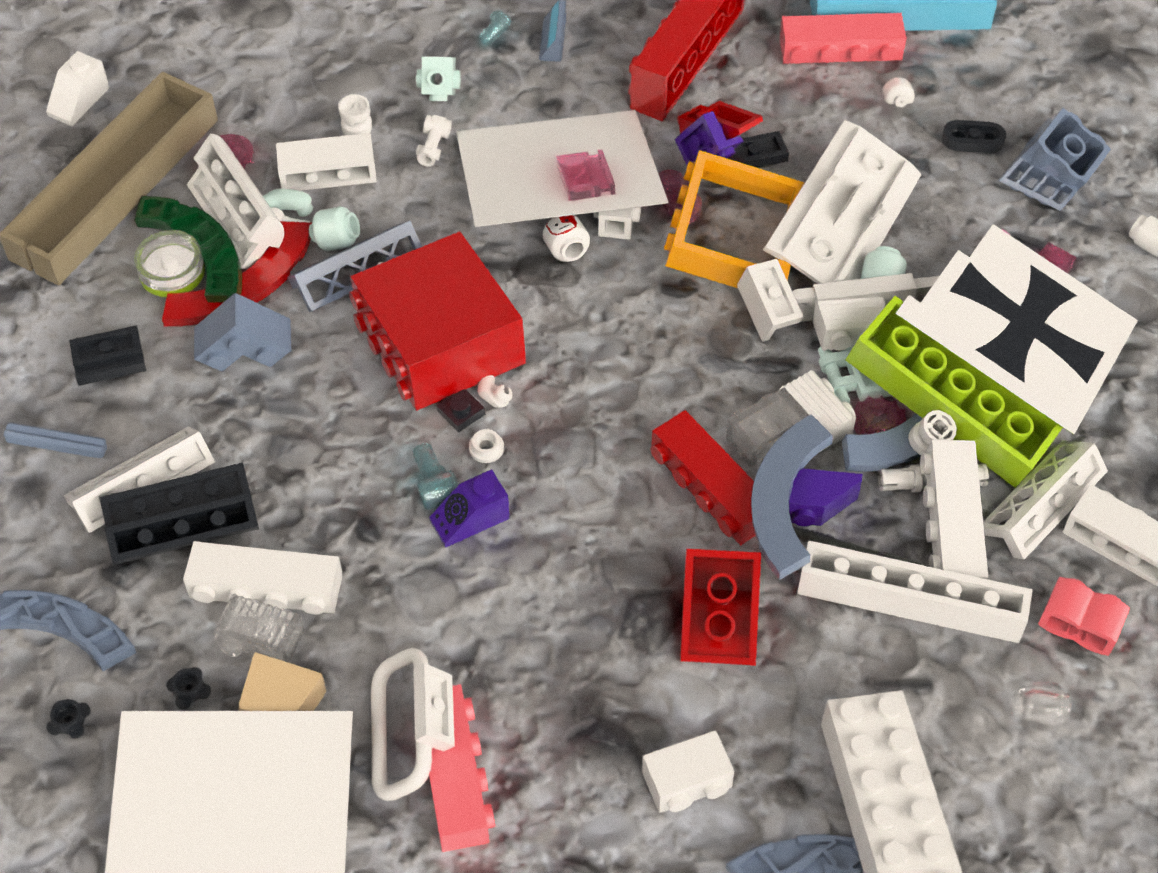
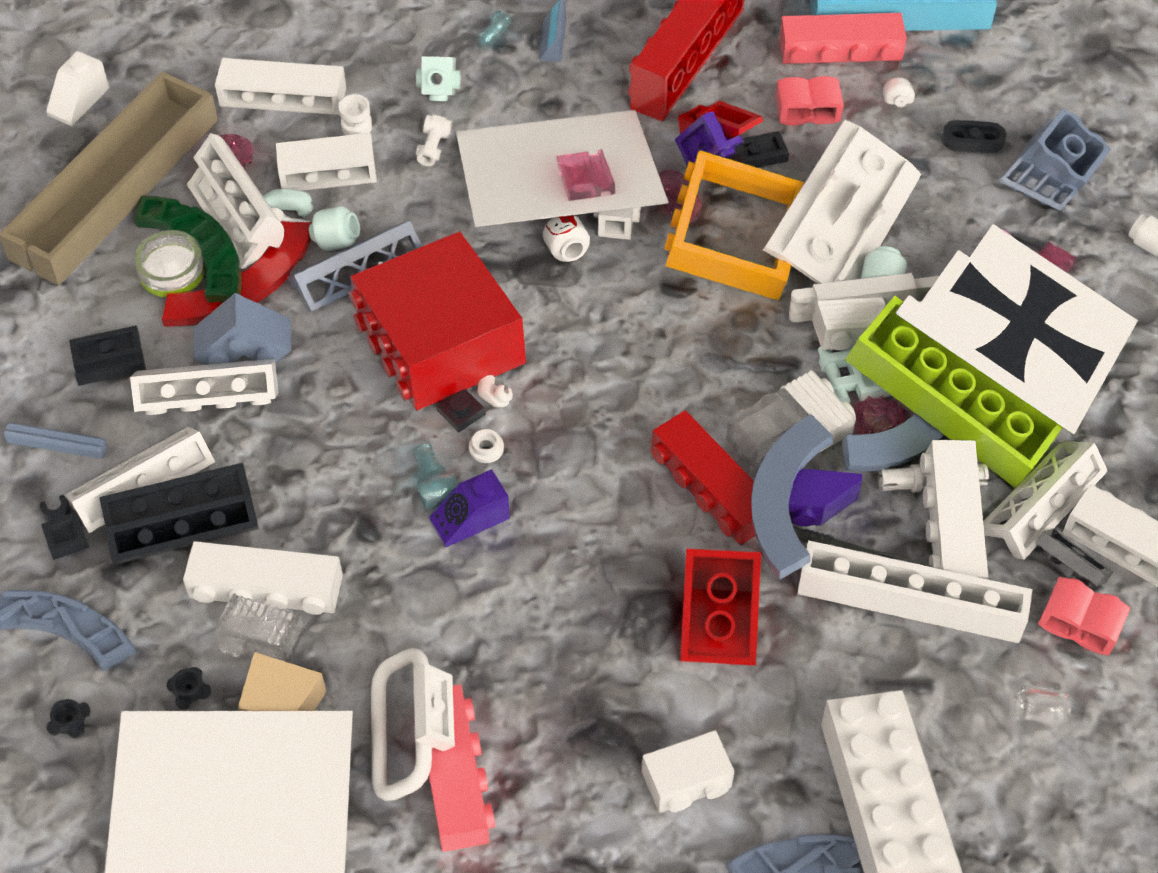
white panel [737,259,803,342] -> none
white wheel [908,410,957,455] -> none
none -> black plate [40,495,89,560]
none -> white brick [130,359,278,415]
none -> white brick [215,58,346,115]
none -> coral brick [775,76,844,125]
none -> plate [1036,529,1114,587]

